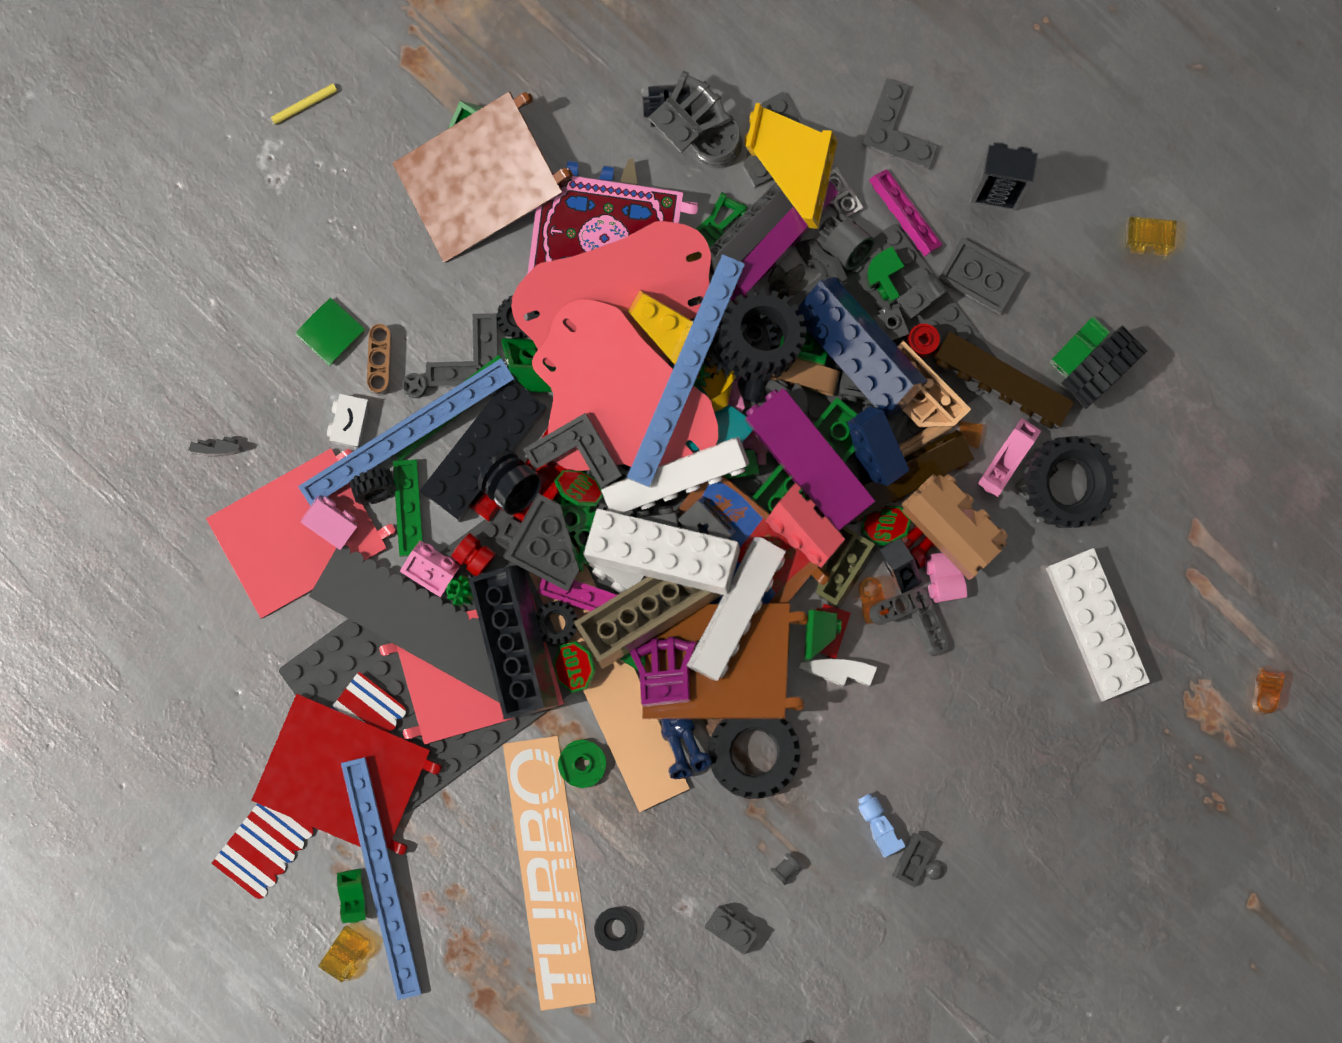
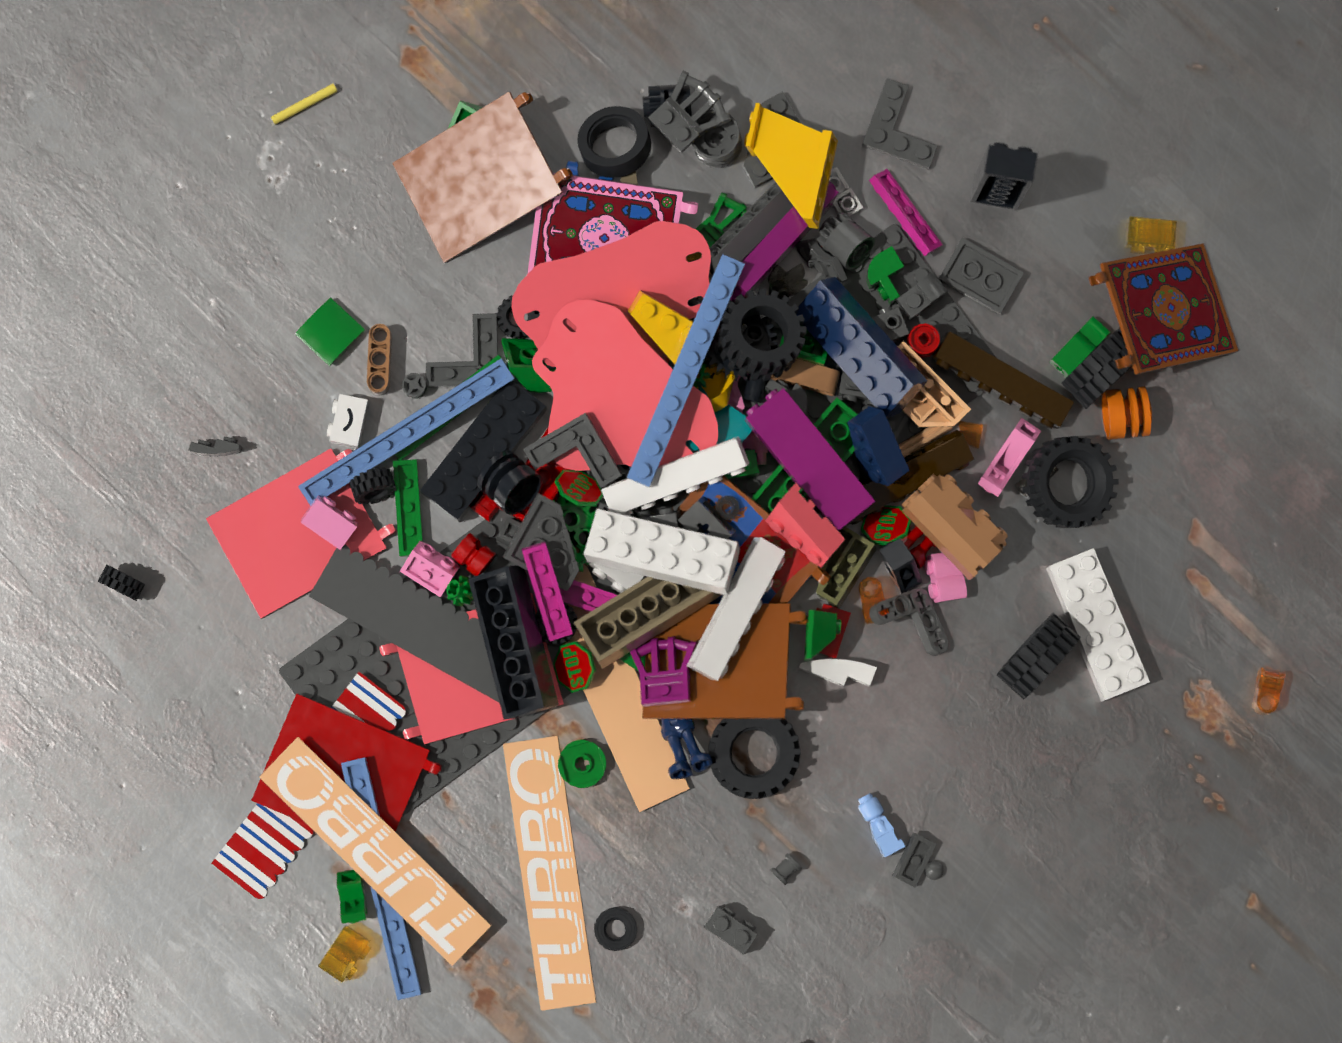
none -> black tyre [98,564,145,601]
none -> light nougat sticker [260,737,491,966]
none -> dark pink plate [521,542,573,641]
none -> black tyre [577,106,652,178]
none -> clear smoke plate [715,495,740,520]
none -> black tyre [997,613,1080,700]
none -> flag [1089,243,1238,375]
none -> orange wheel [1102,386,1152,440]

